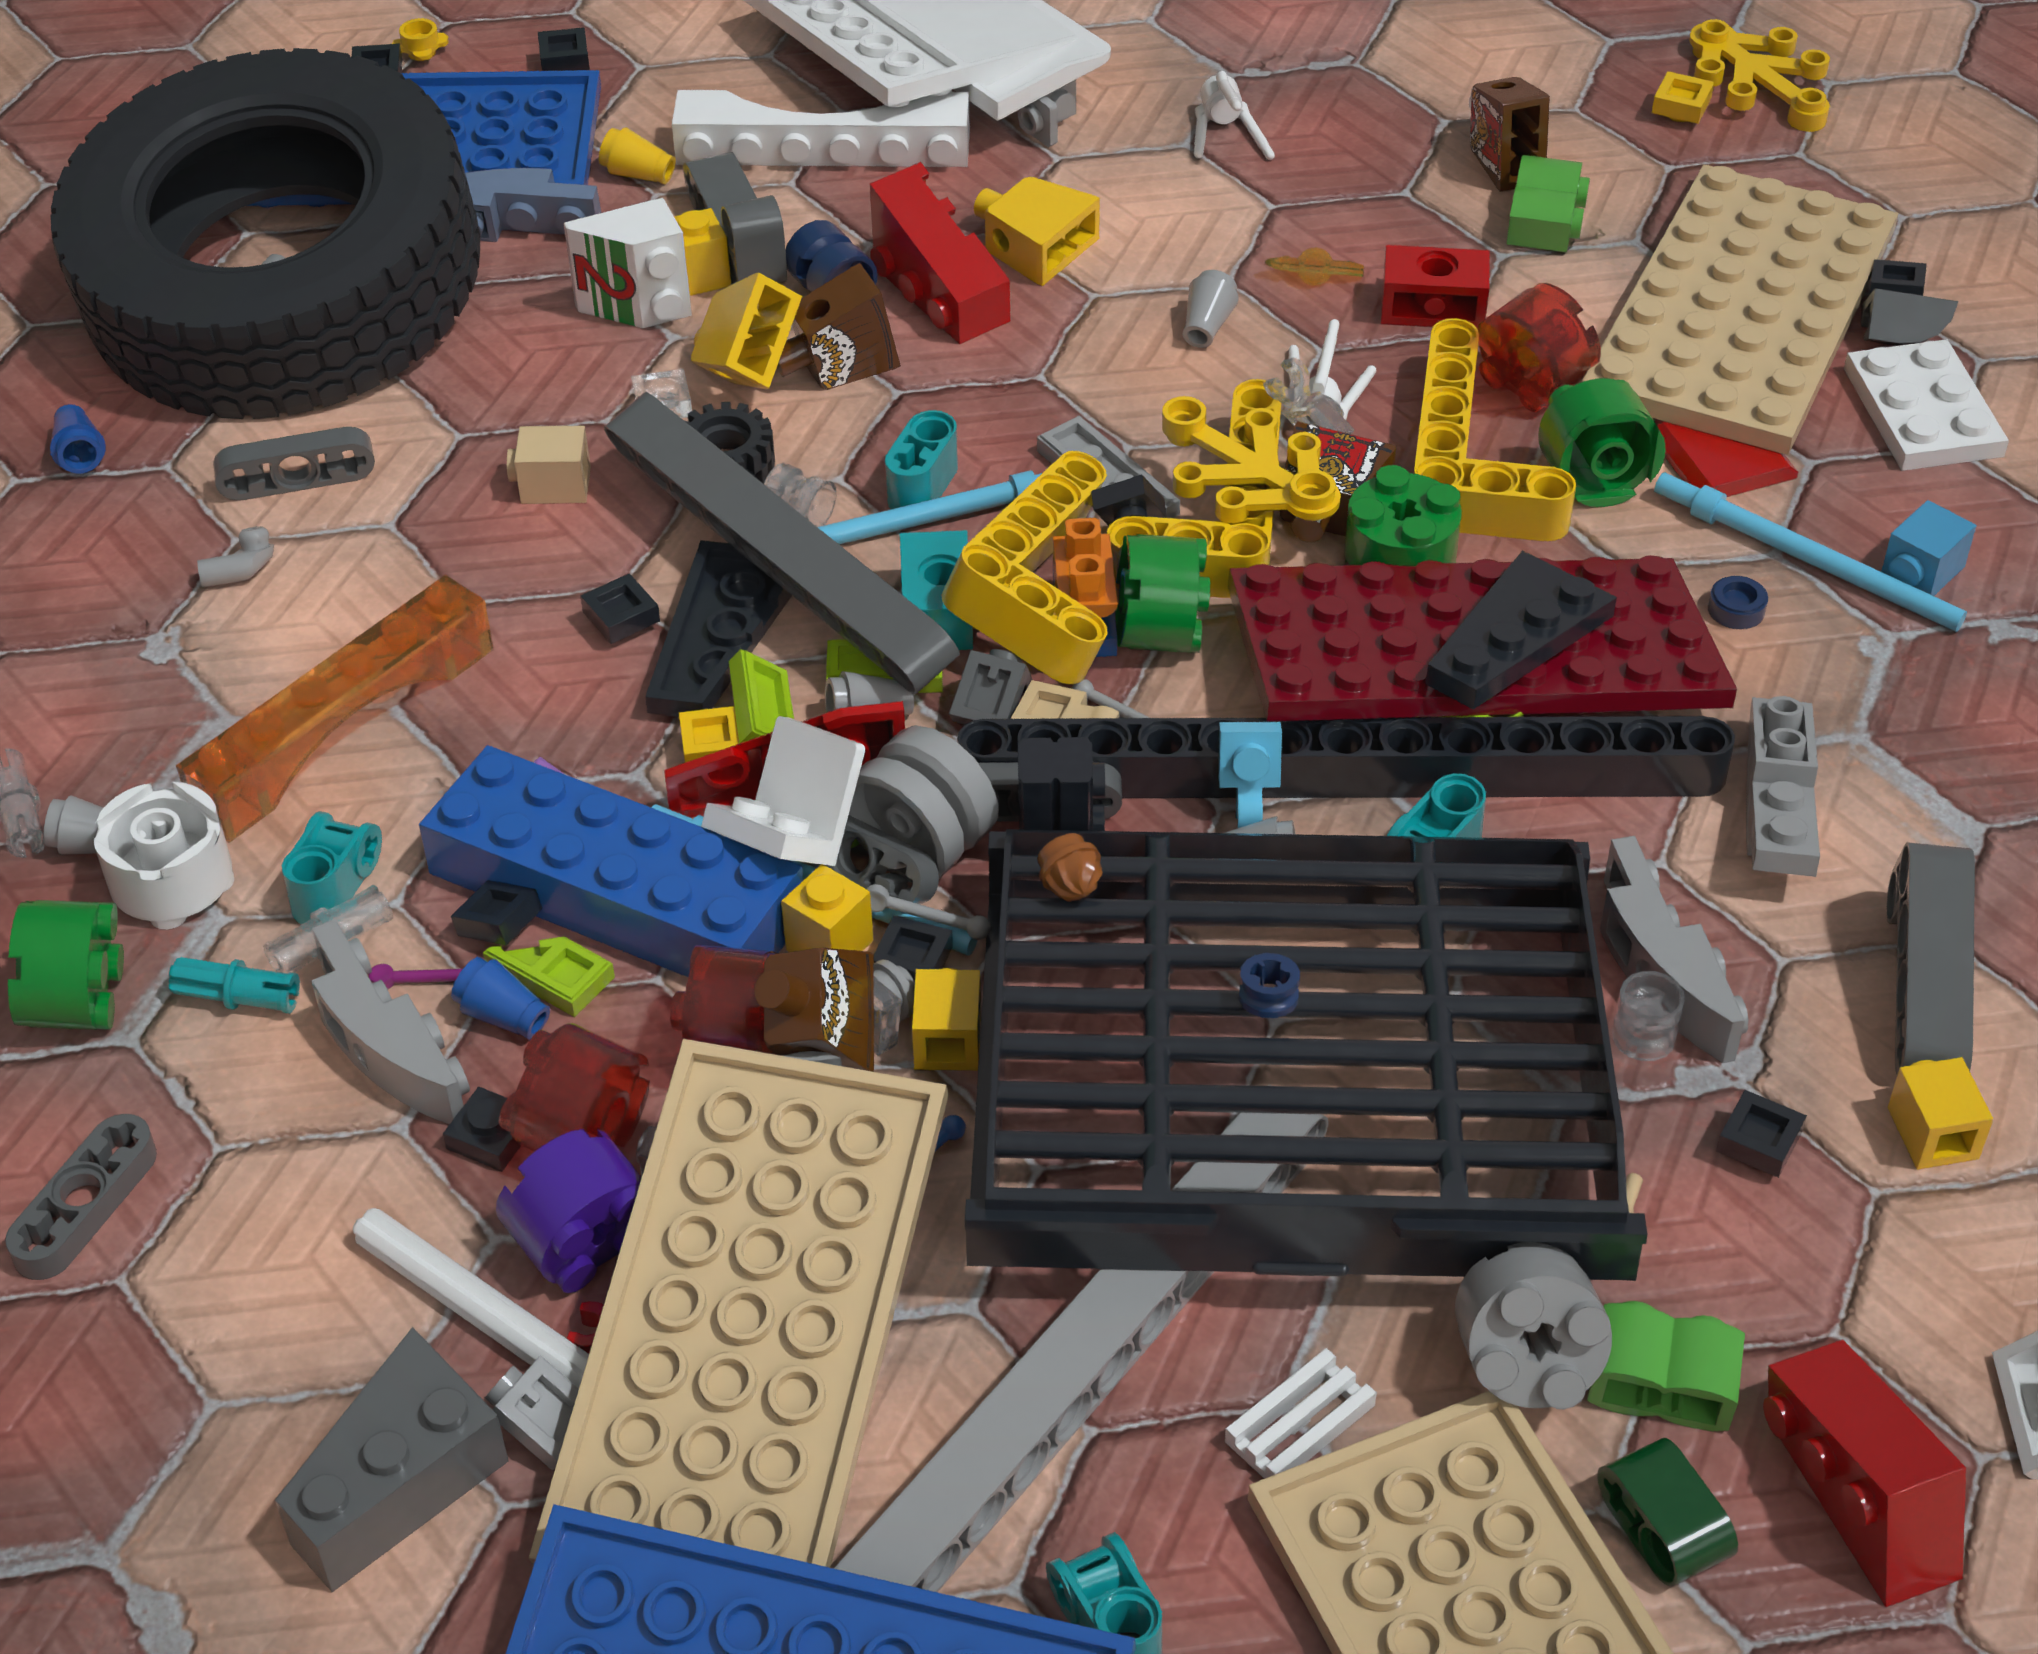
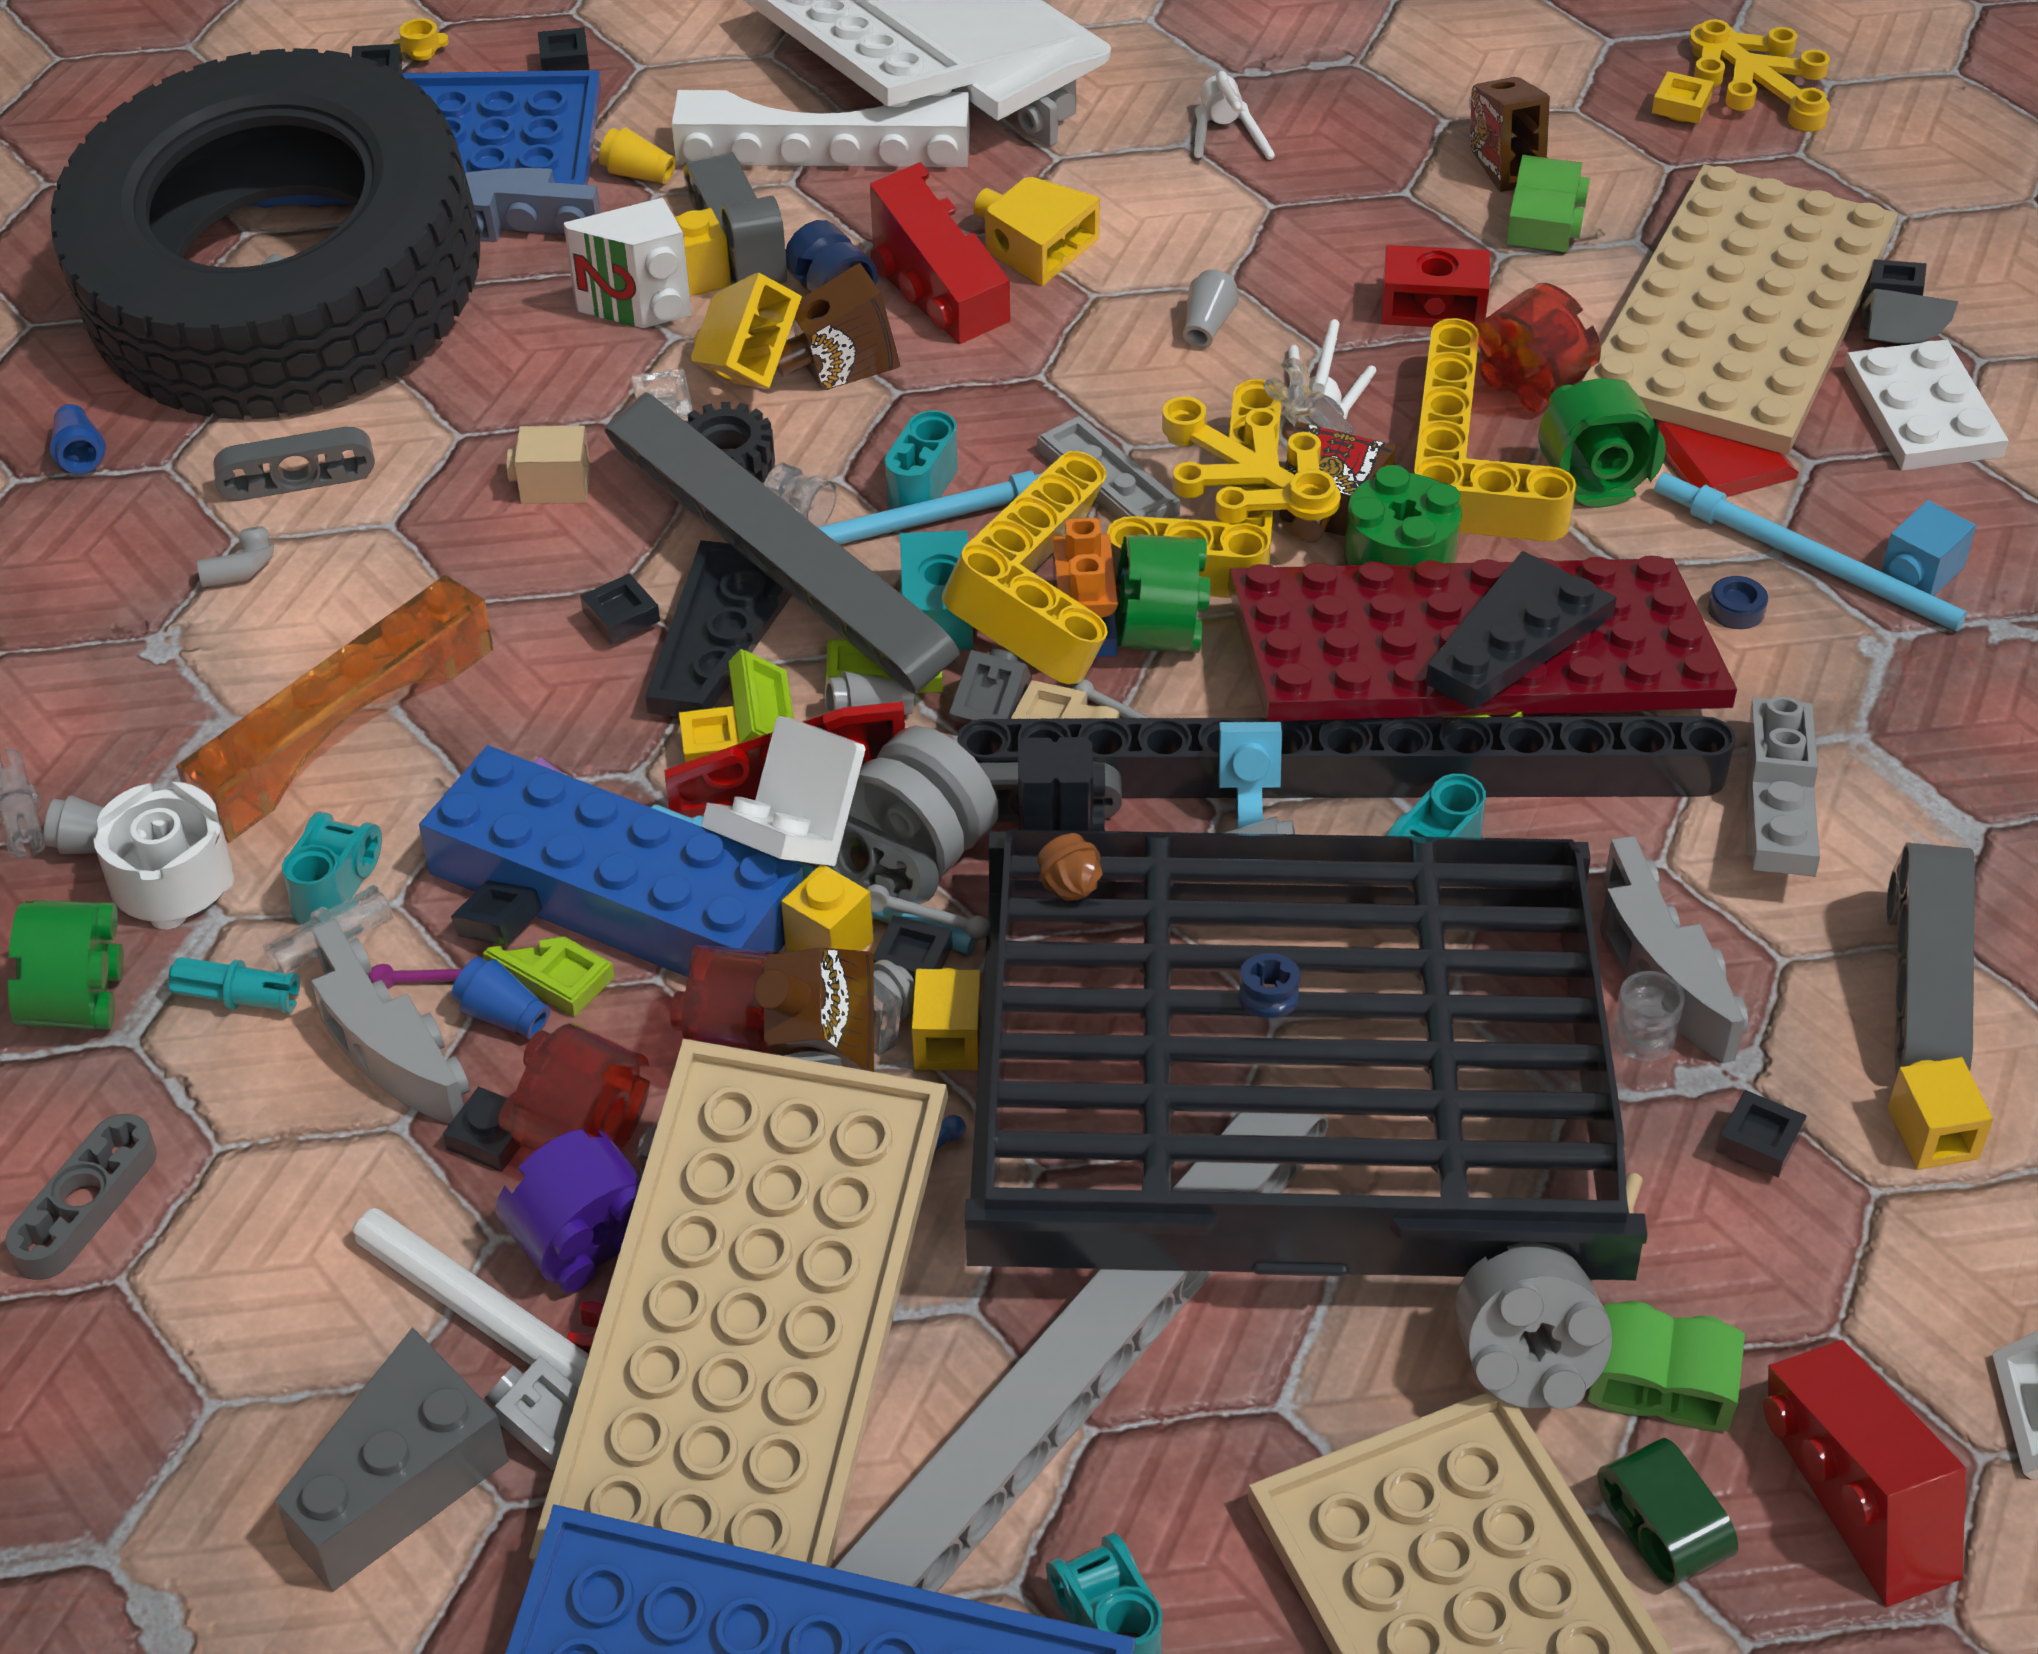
black plate [1091,474,1167,526] -> none
white tile [1225,1348,1377,1479] -> none
clear yellow piece [1265,247,1364,286] -> none

